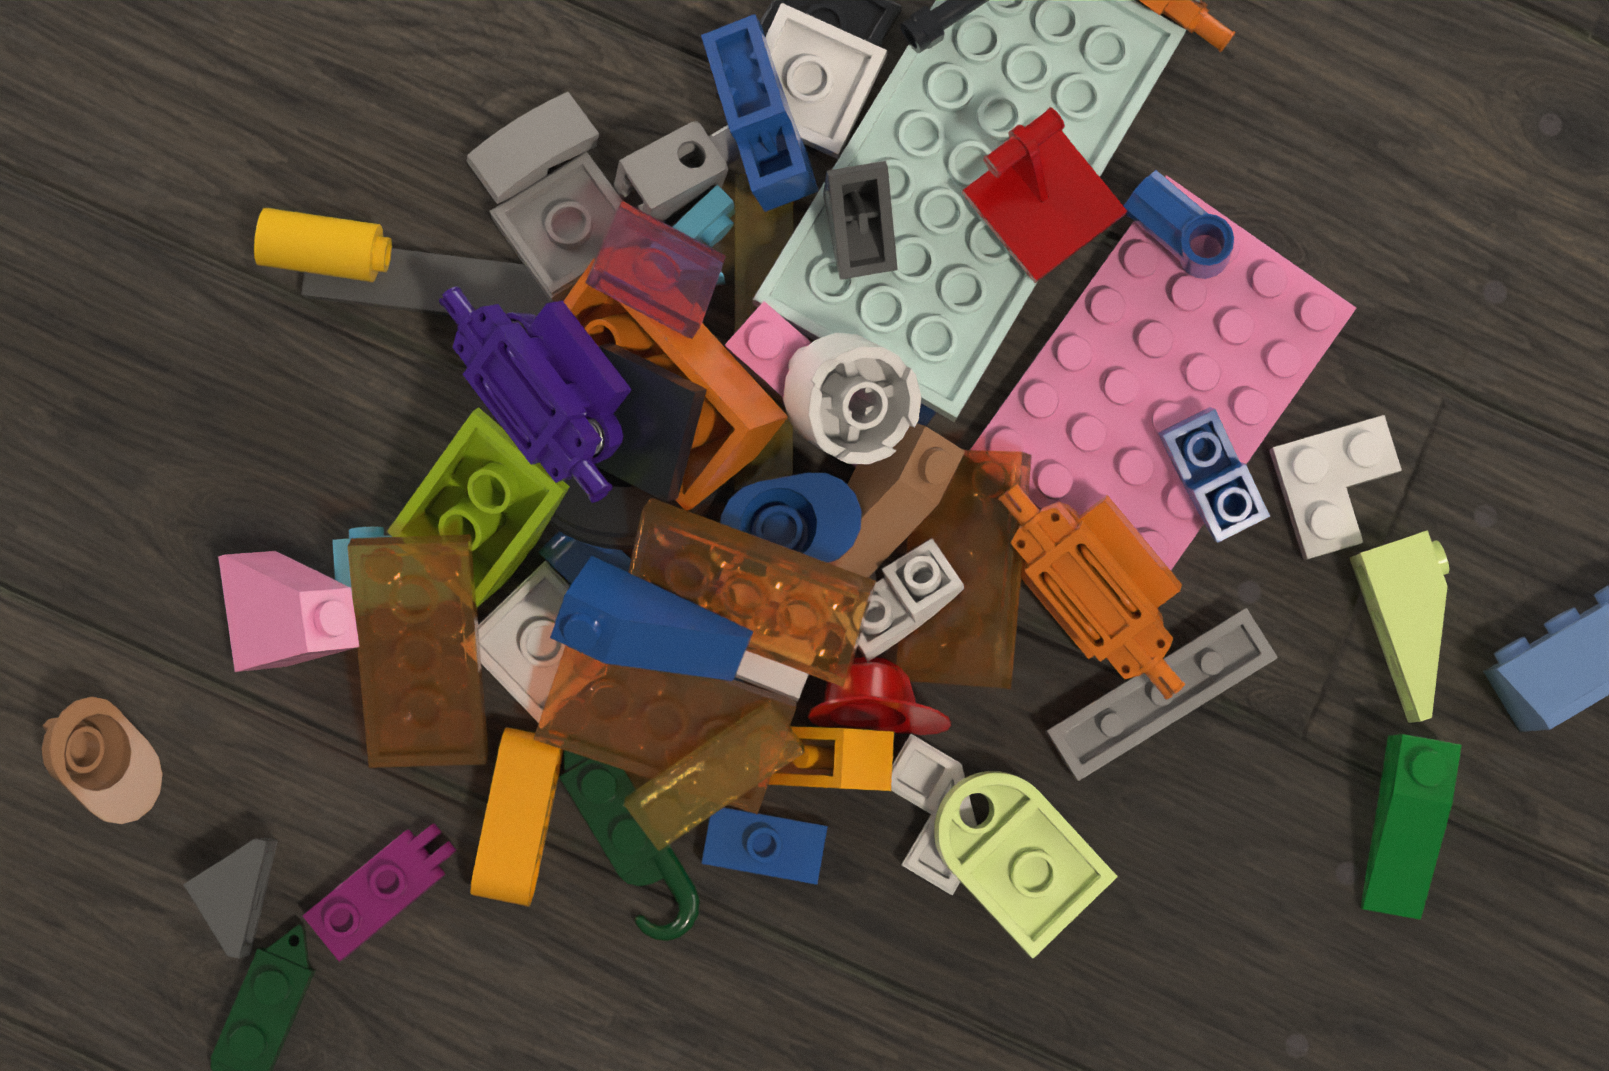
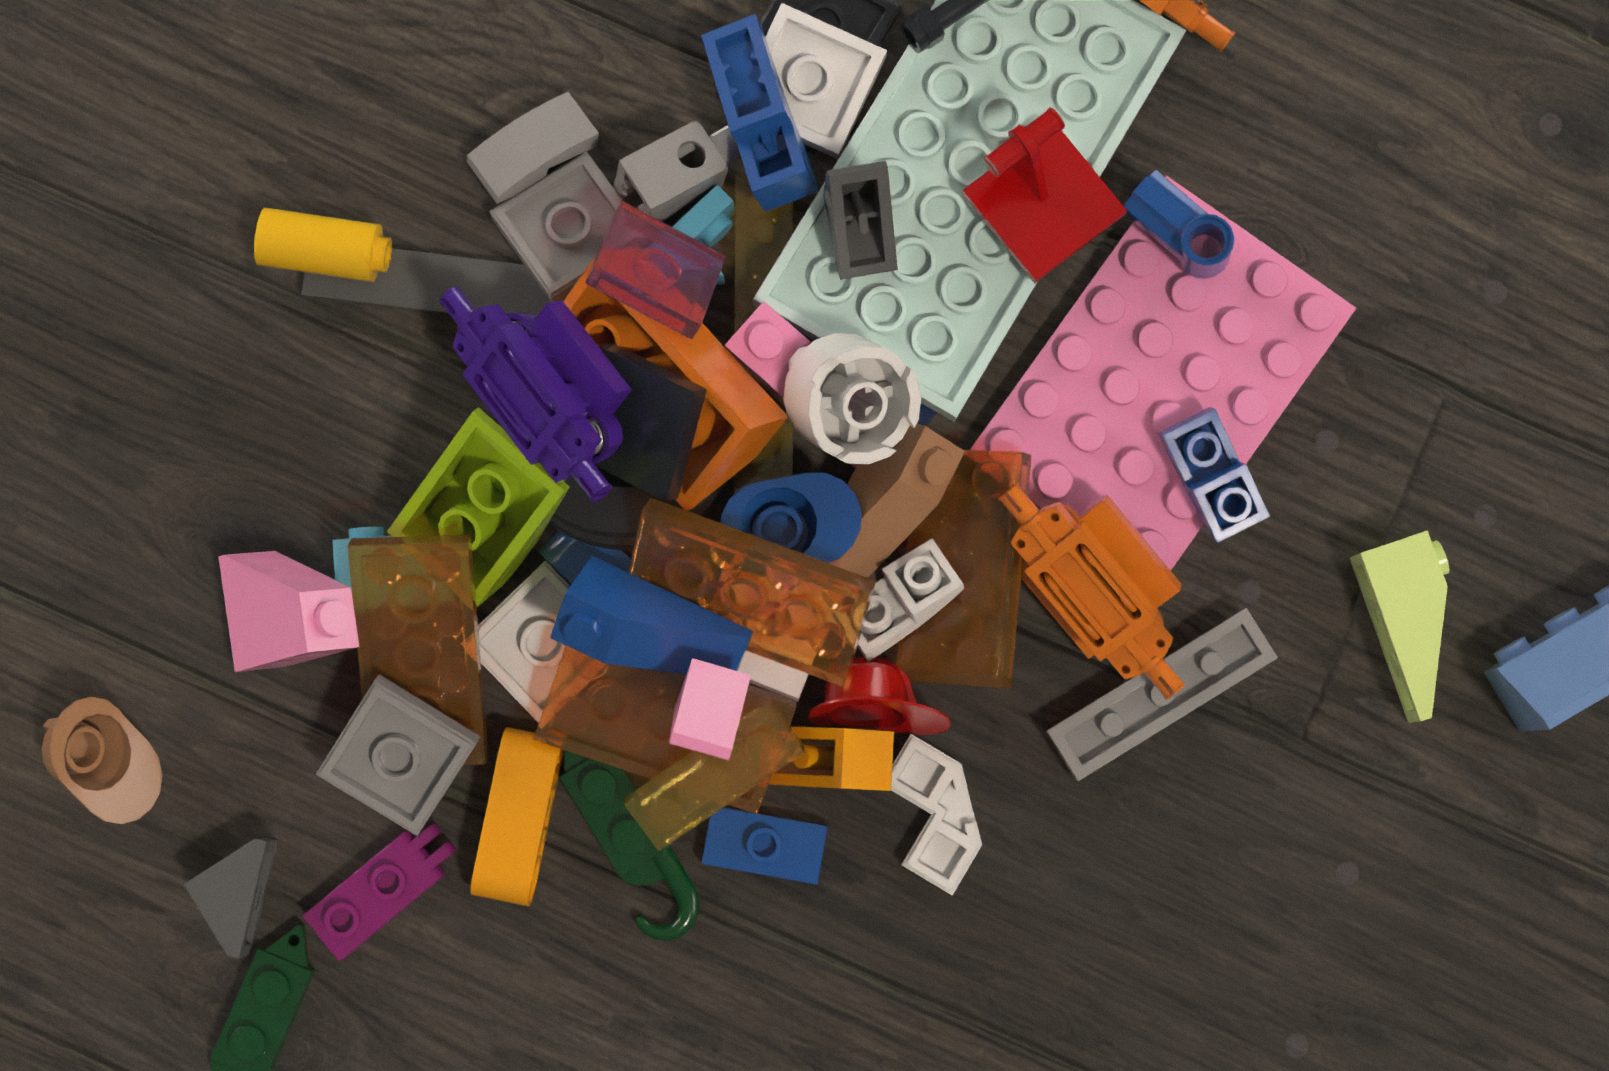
yellowish green tile [934,771,1118,958] -> none
white plate [1269,415,1402,561] -> none
green slope [1360,734,1462,920] -> none
none -> light grey plate [316,674,480,836]
none -> bright pink slope [669,658,751,760]

